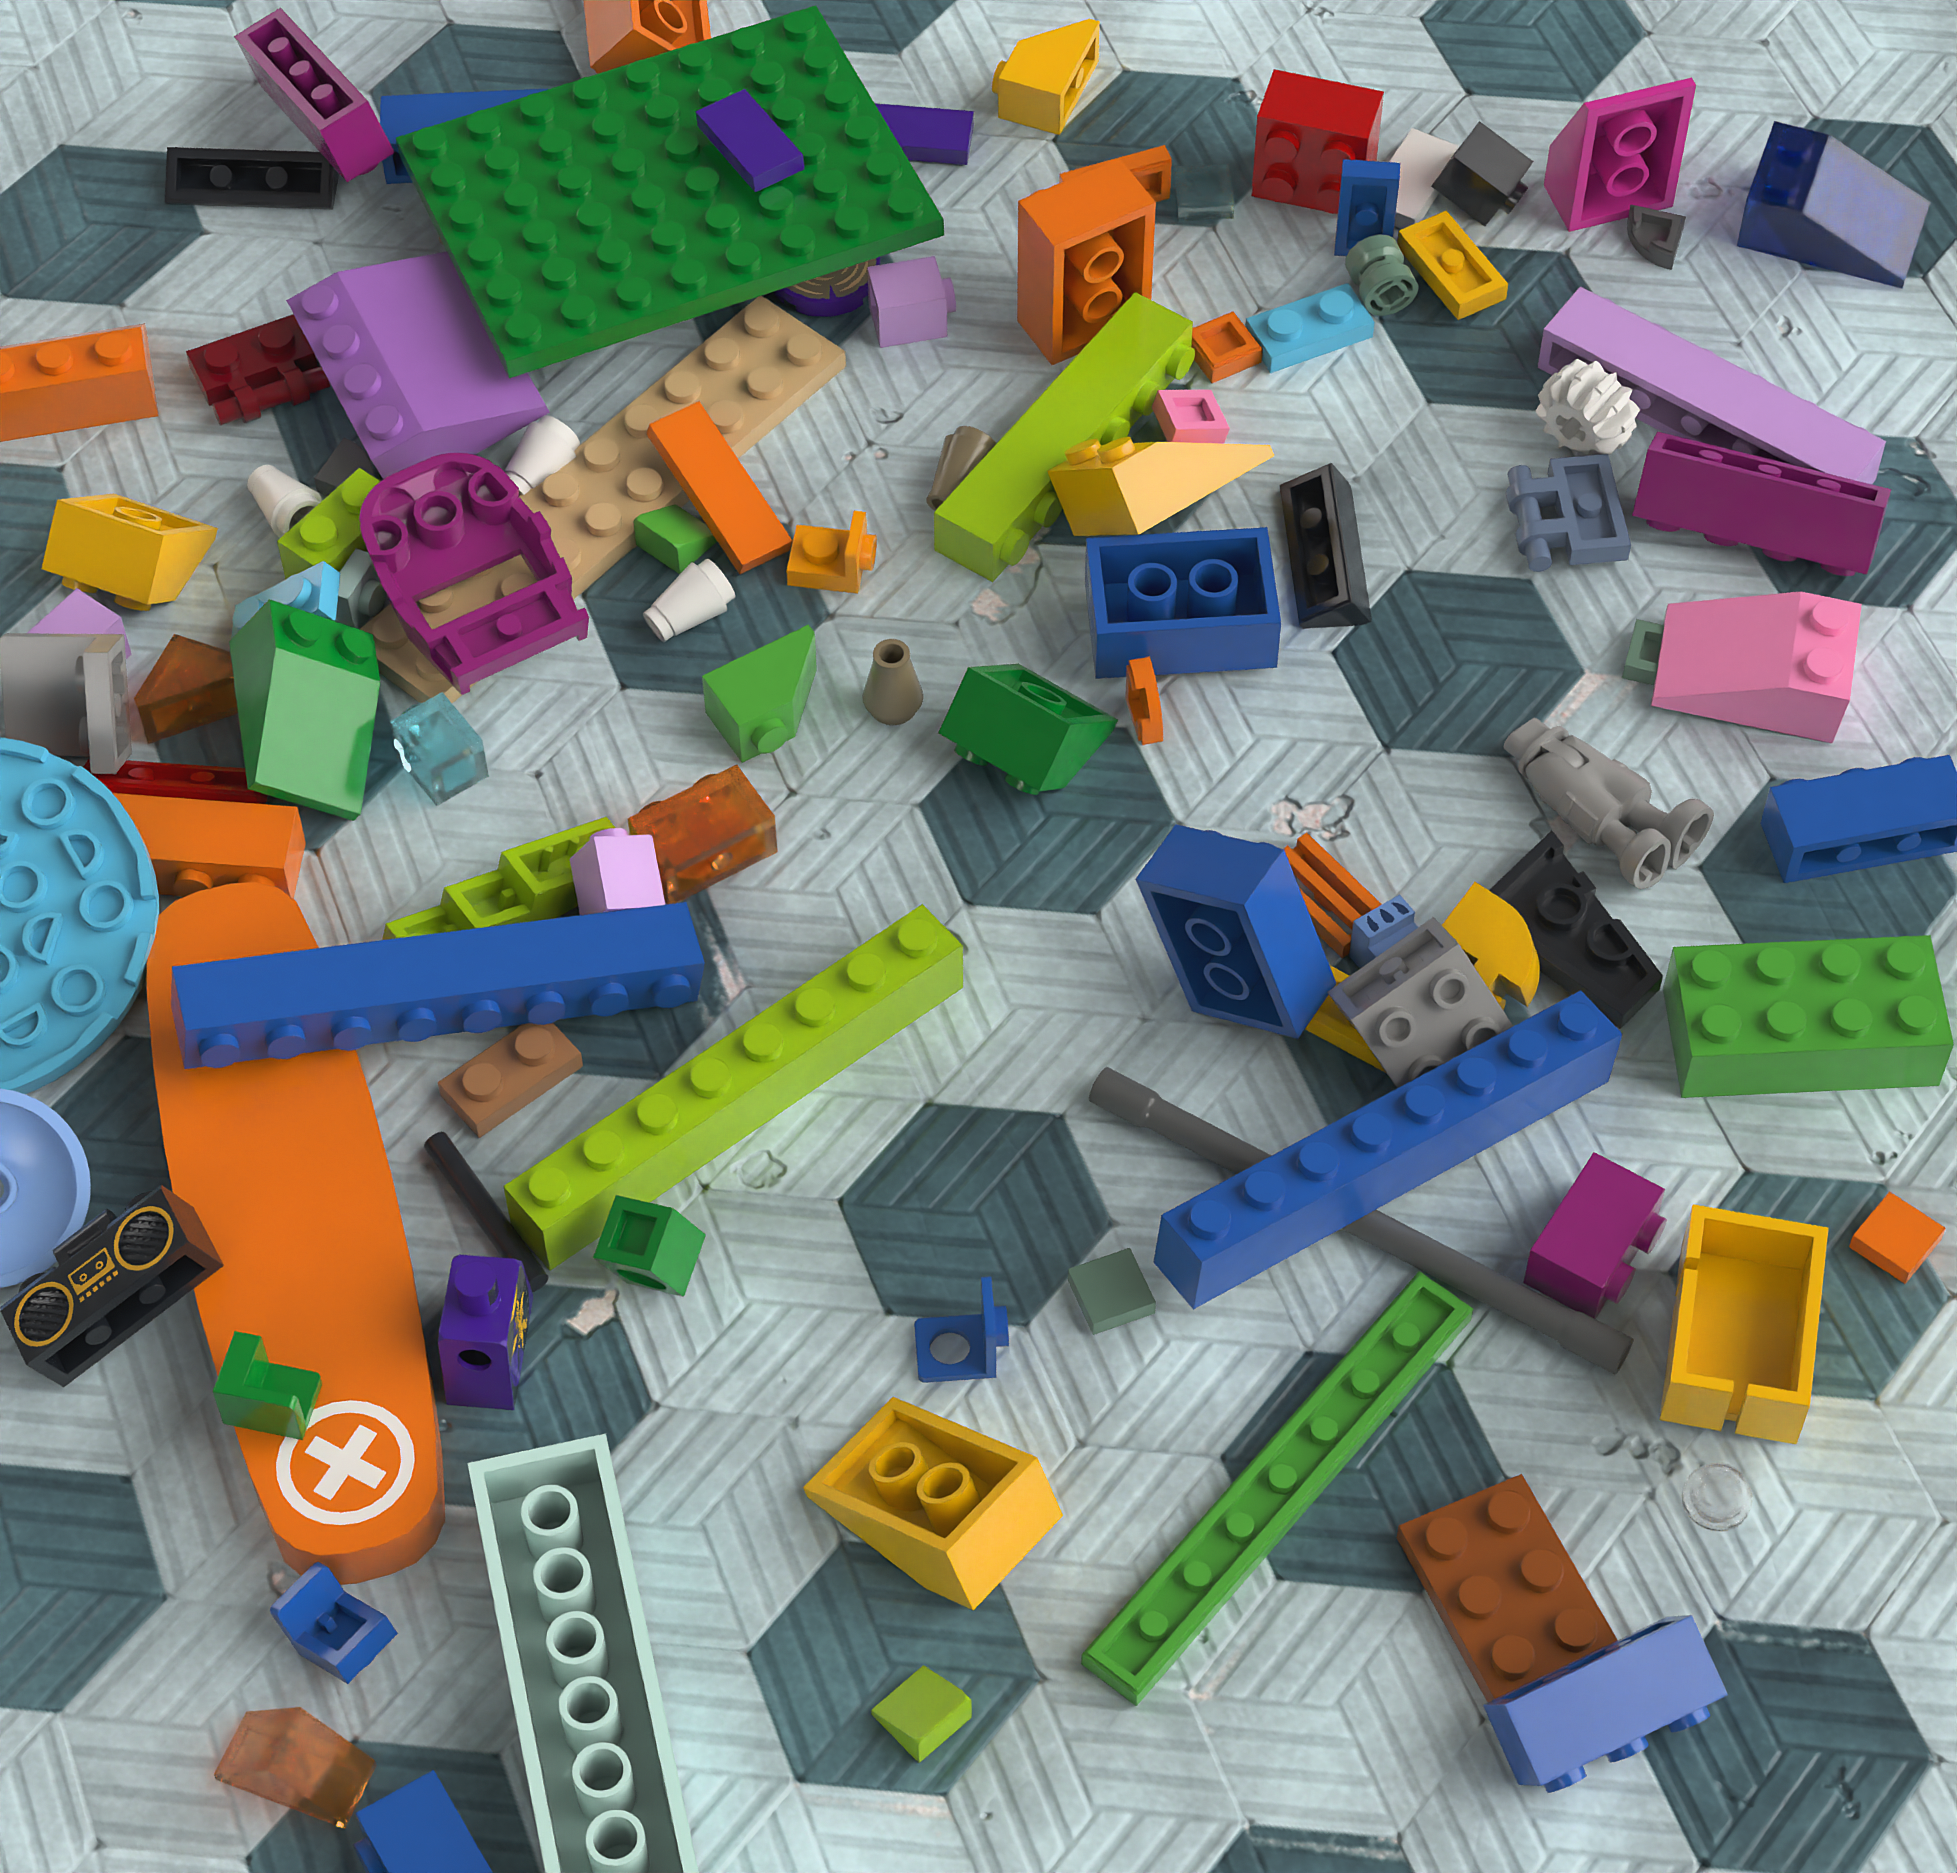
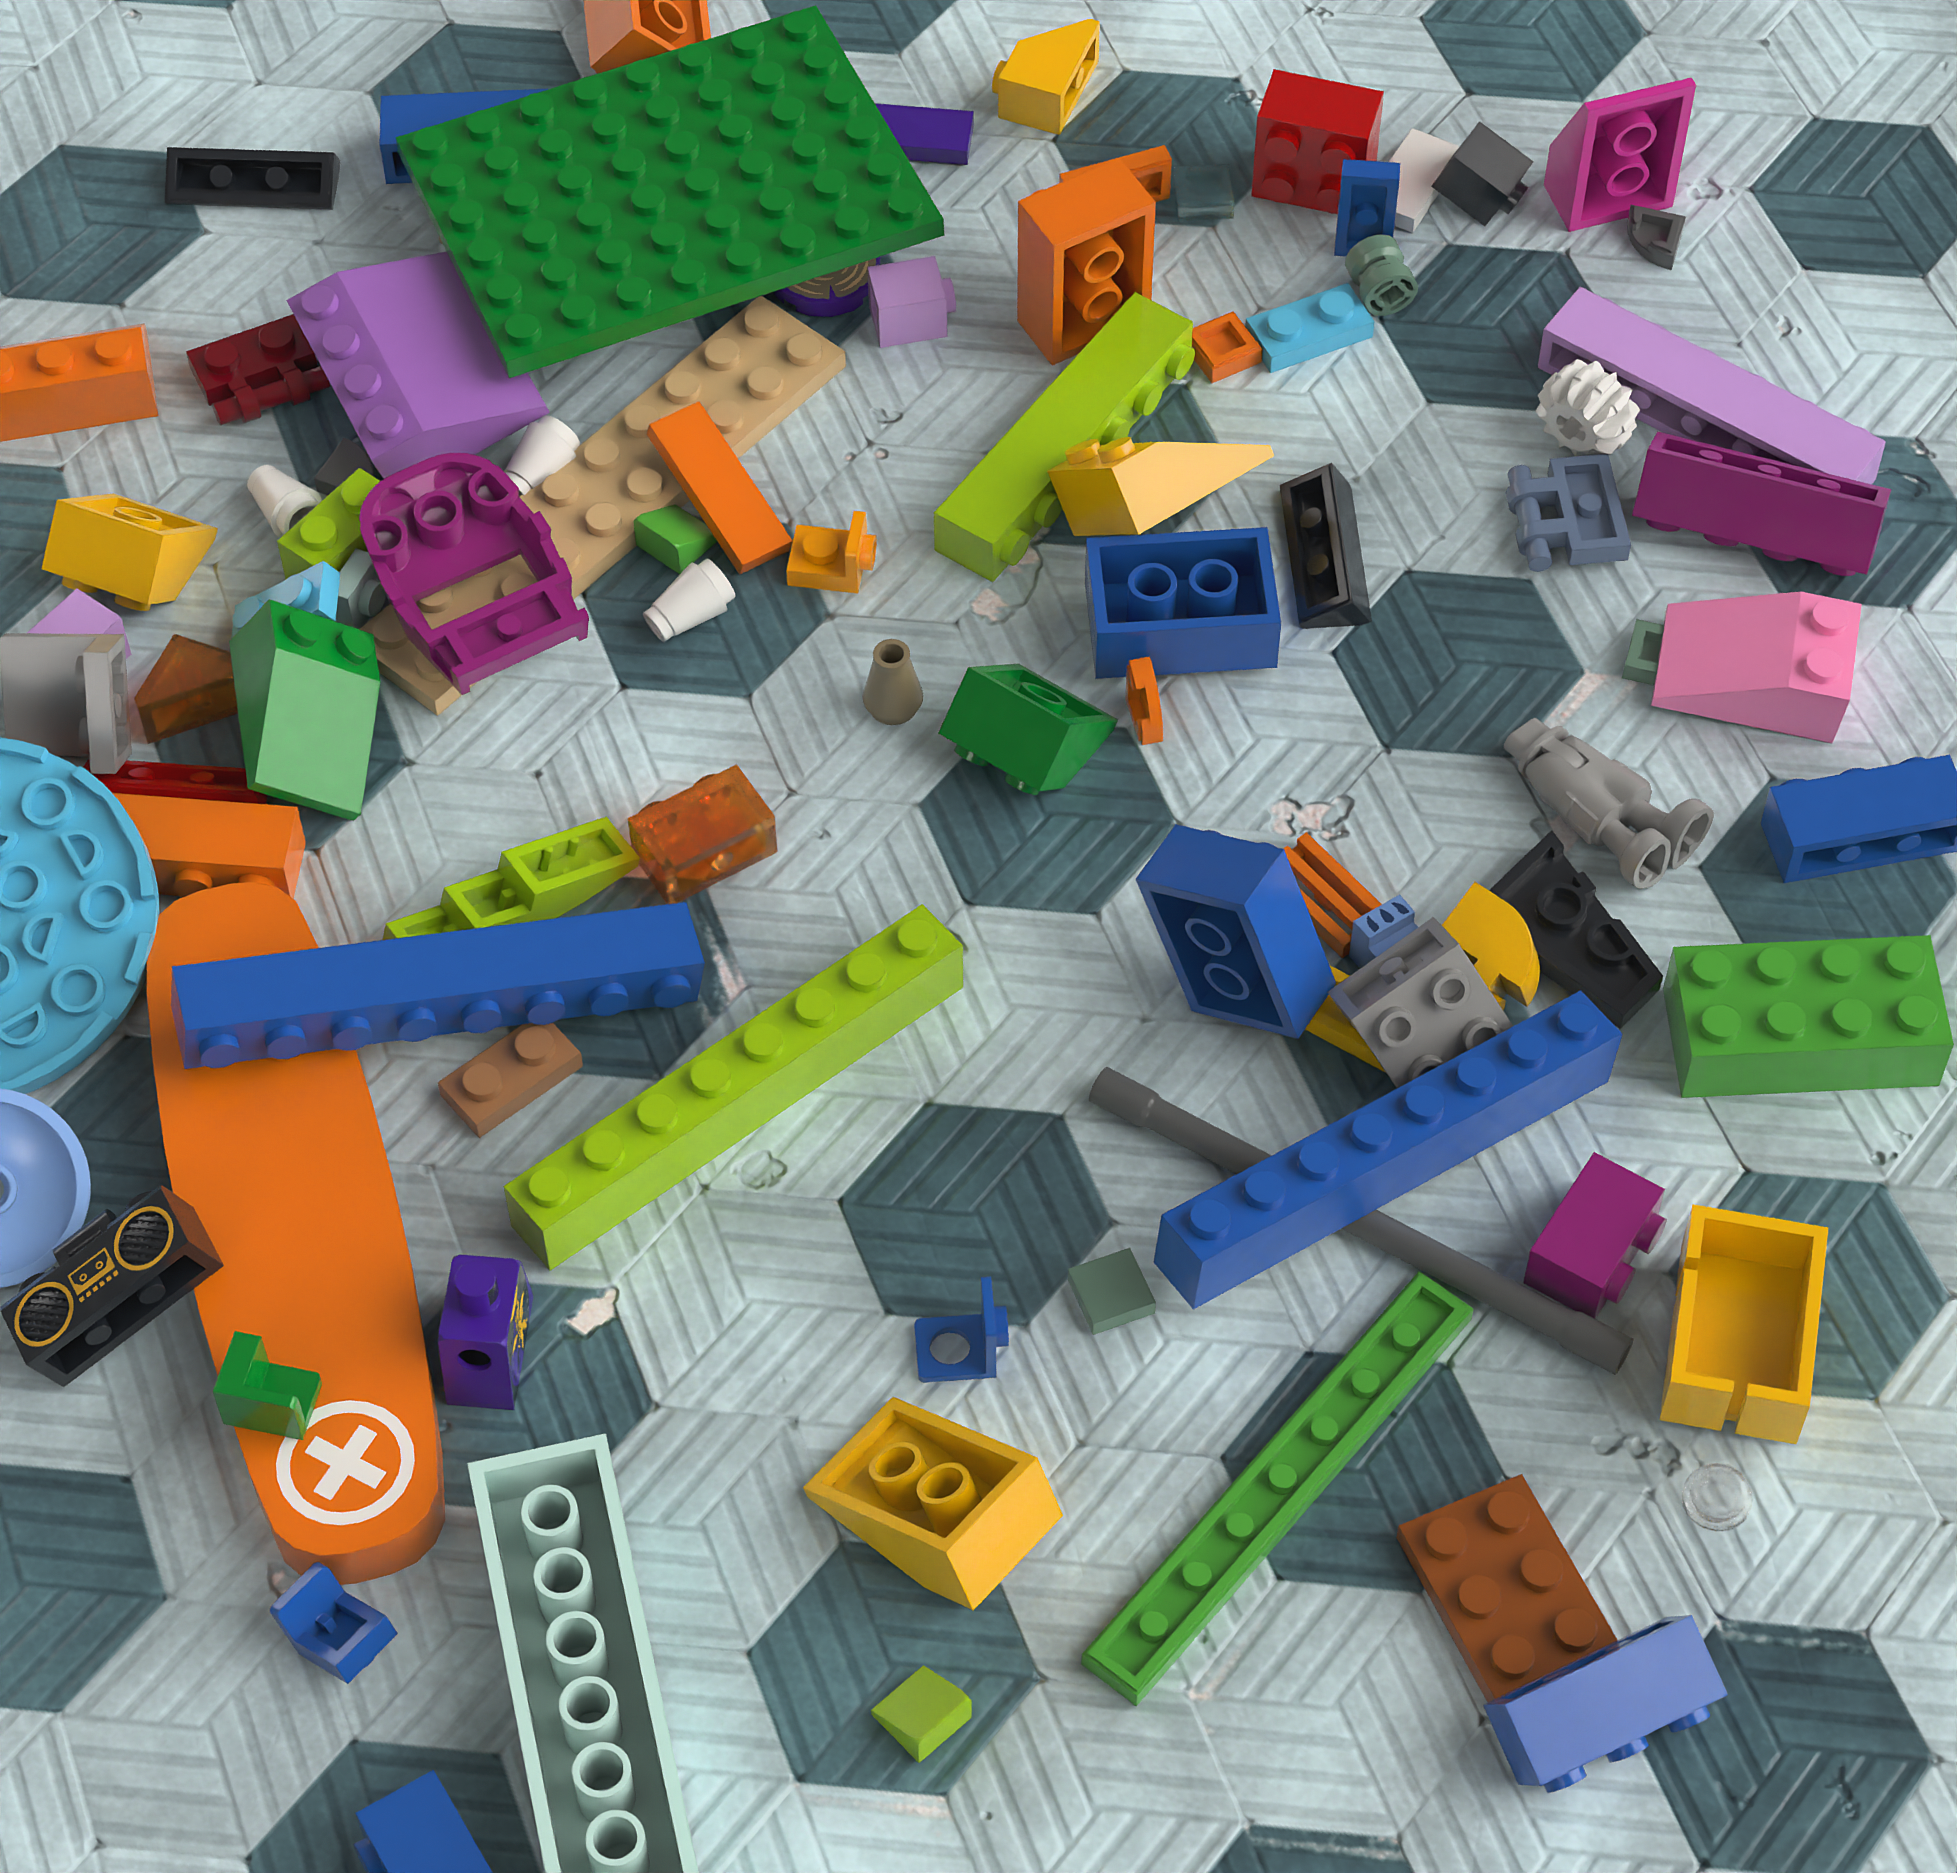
clear orange slope [214,1707,377,1829] -> none
magenta brick [234,7,395,182] -> none
clear light blue brick [390,692,489,806] -> none
black bar [424,1132,549,1292] -> none
lavender brick [570,828,665,915] -> none
green brick [593,1195,706,1297] -> none
dark purple tile [696,89,804,192] -> none
bright green slope [702,624,817,763] -> none
dark tan cone [926,426,996,511] -> none
bright pink plate [1152,390,1230,444] -> none
yellow plate [1397,210,1508,320] -> none
clear blue slope [1737,121,1930,289] -> none
orange tile [1849,1191,1946,1284] -> none

